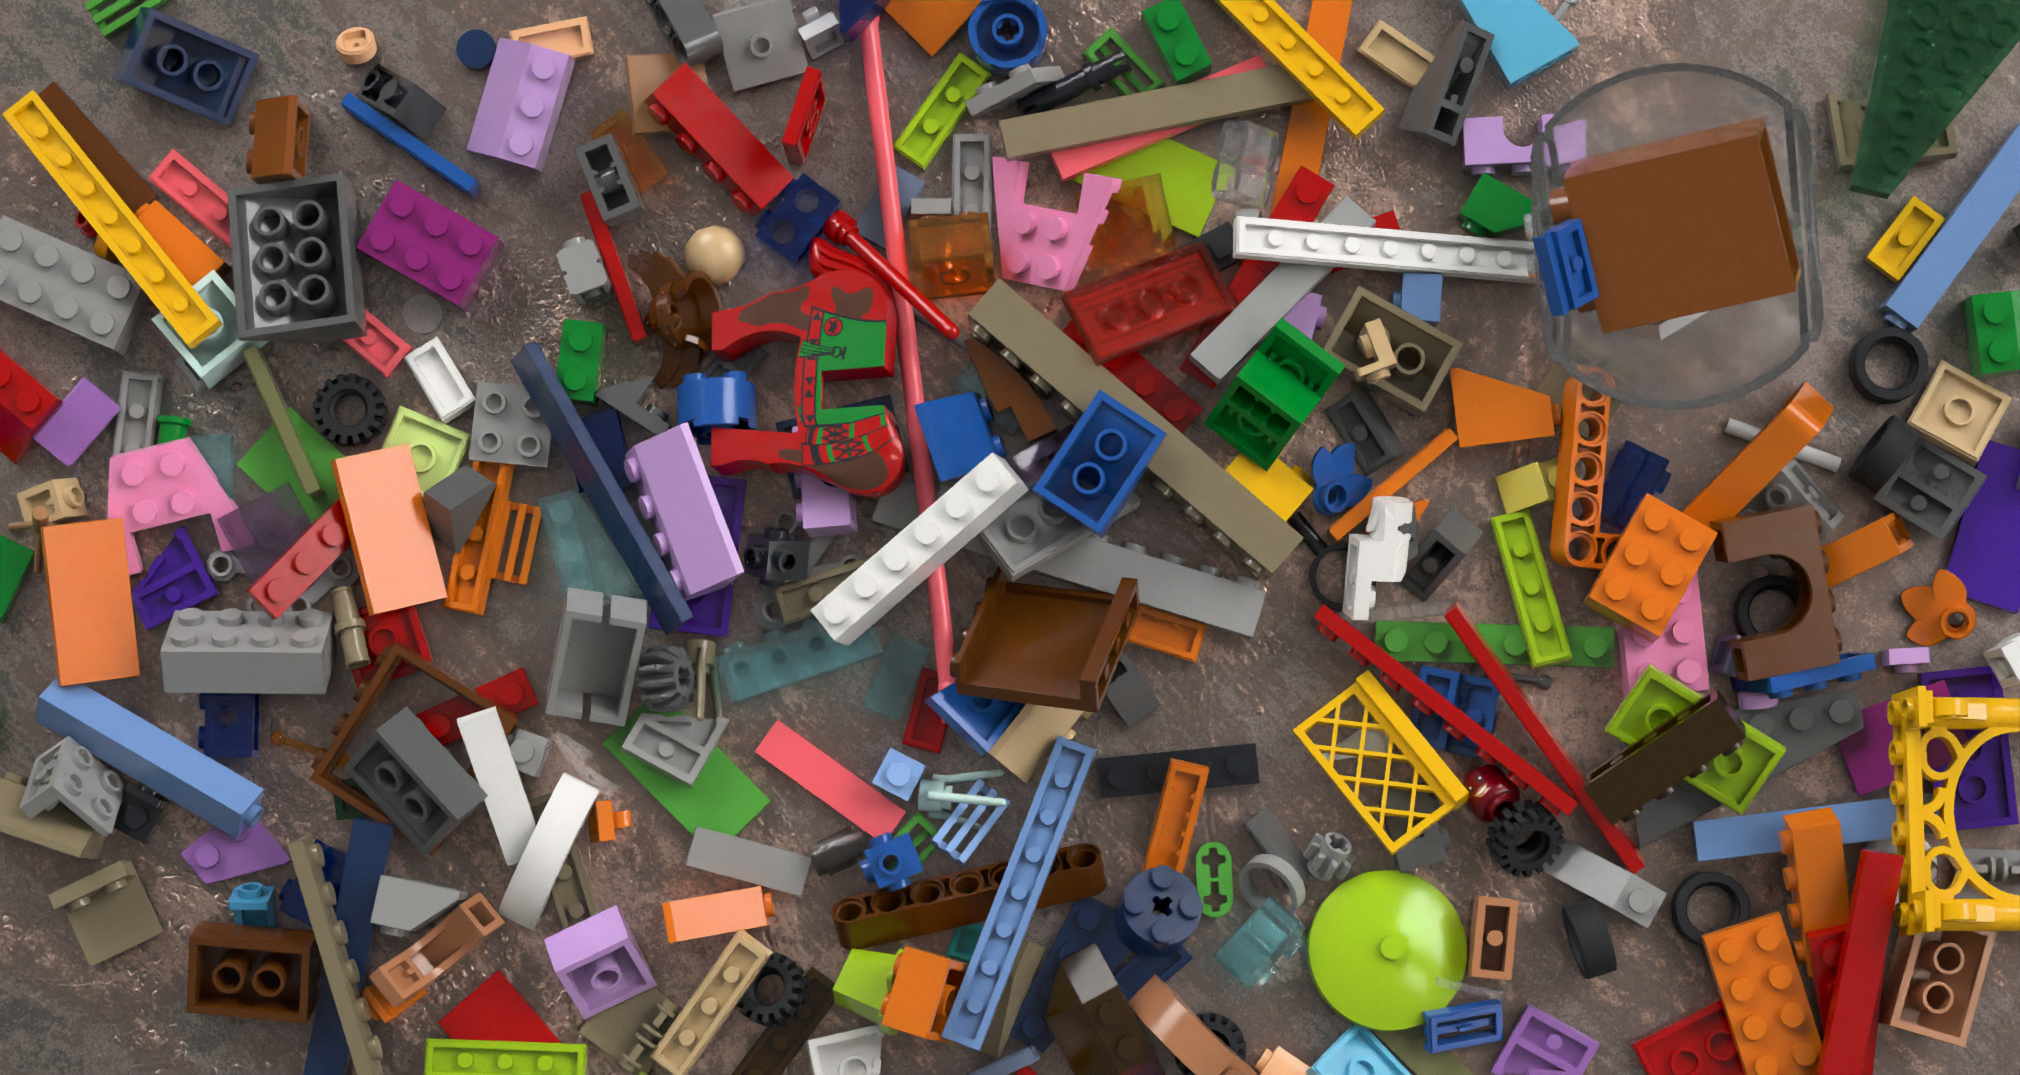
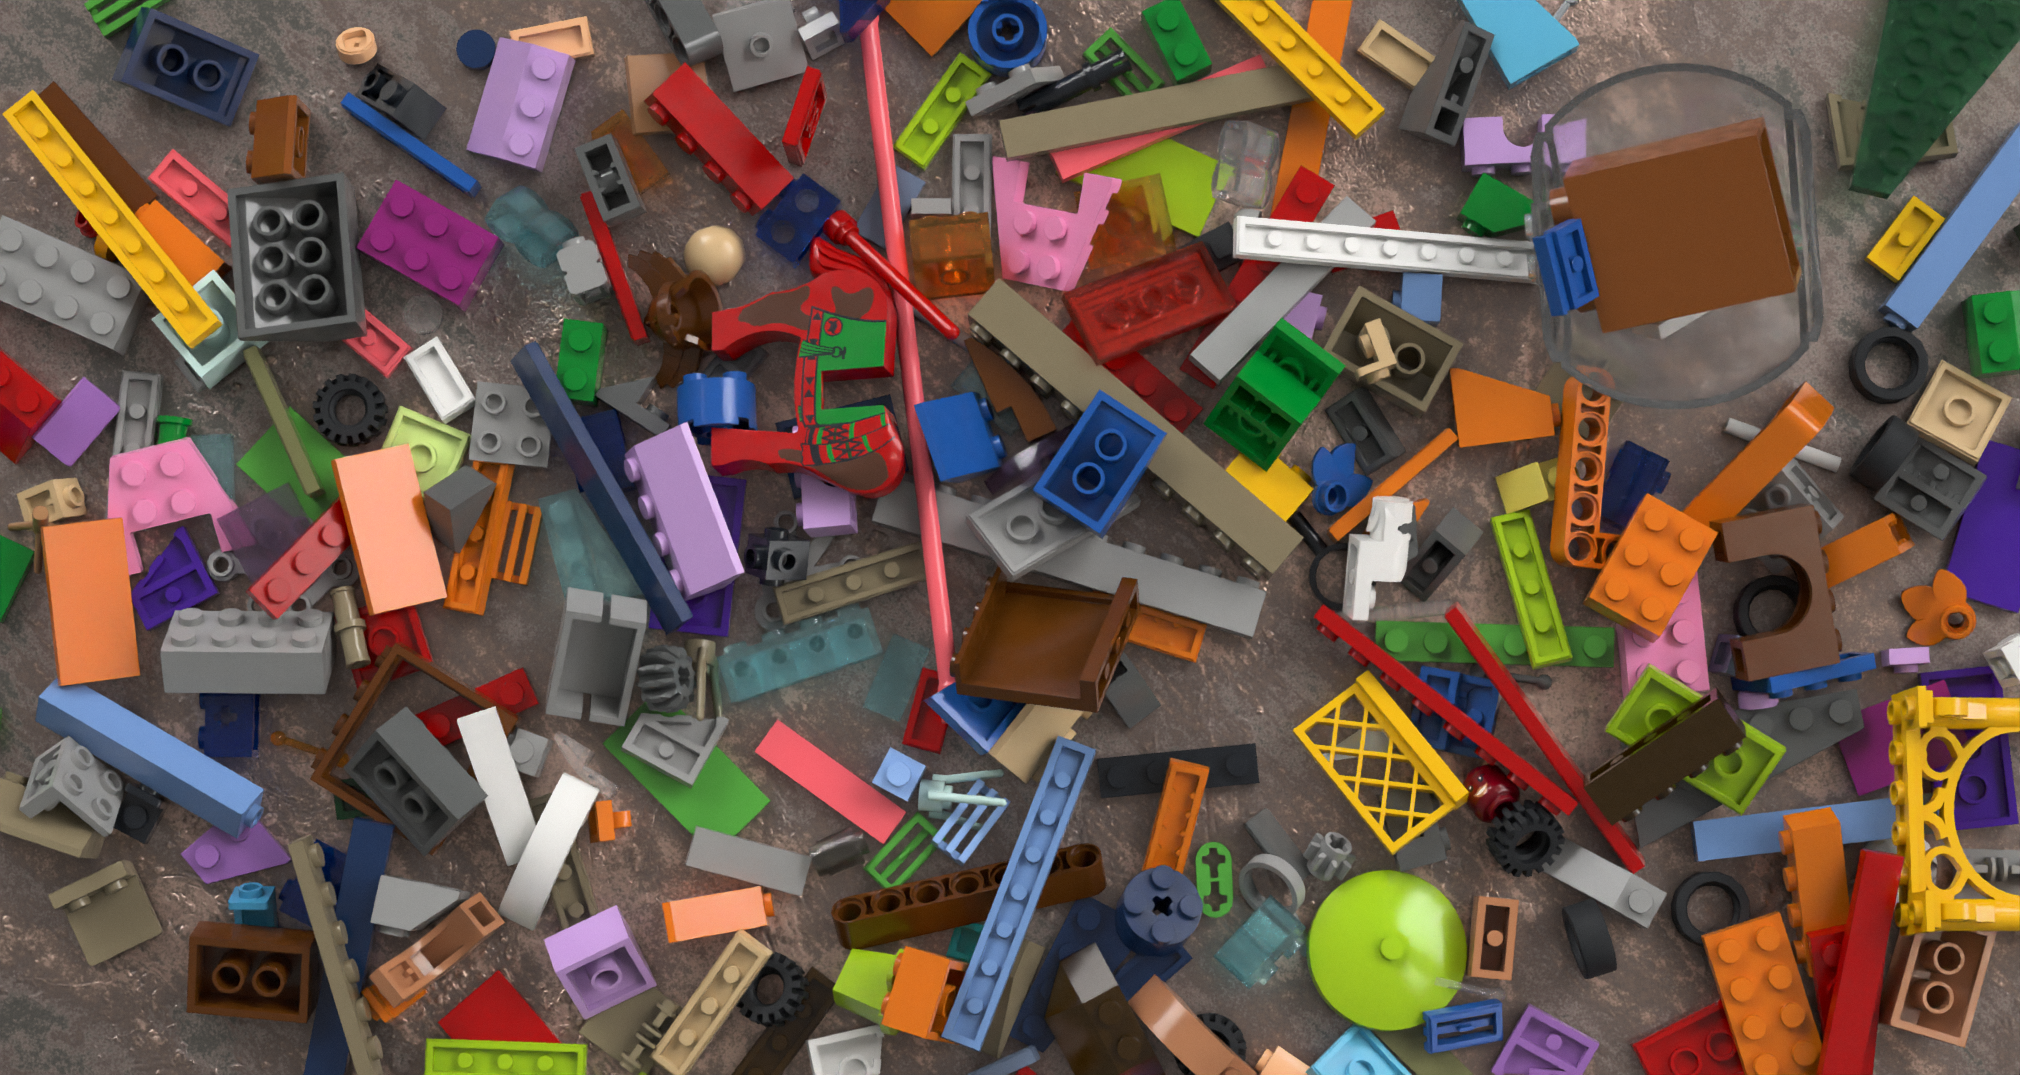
white brick [810,452,1029,646] -> none
blue brick [859,832,924,893] -> none
none -> clear light blue brick [484,185,579,268]

